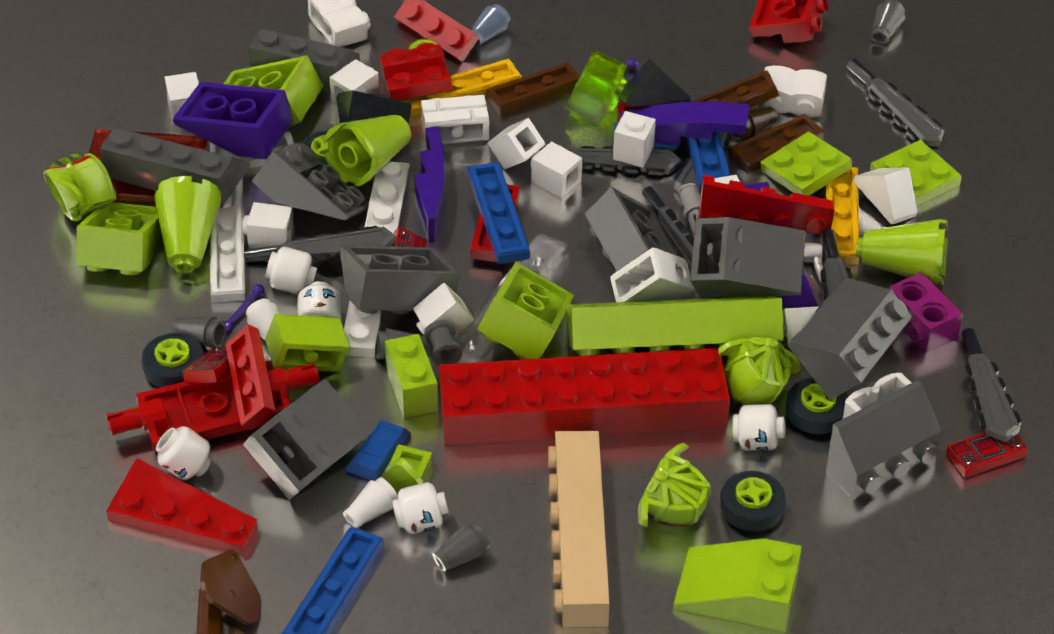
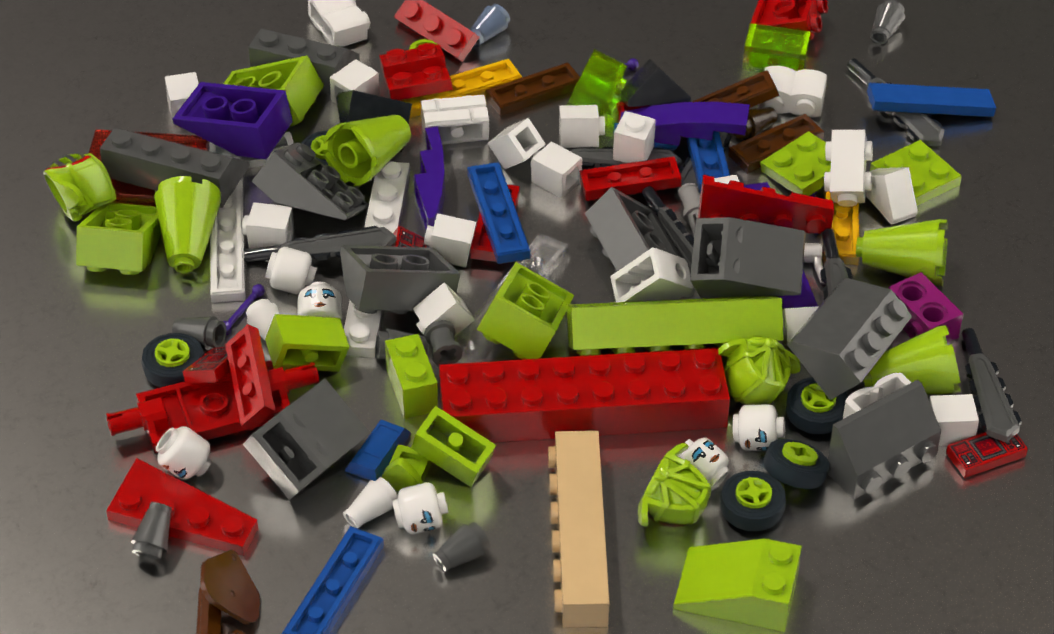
none -> dark grey cone [131,502,172,560]
none -> lime brick [411,406,496,487]
none -> white brick [424,213,476,268]
none -> white brick [559,105,605,148]
none -> red plate [579,156,681,201]
none -> white head [678,437,730,491]
none -> clear neon green brick [742,23,811,72]
none -> black wheel [763,439,830,489]
none -> white brick [824,130,873,207]
none -> lime cone [863,325,961,395]
none -> blue tile [867,83,996,117]
none -> white brick [929,394,979,446]

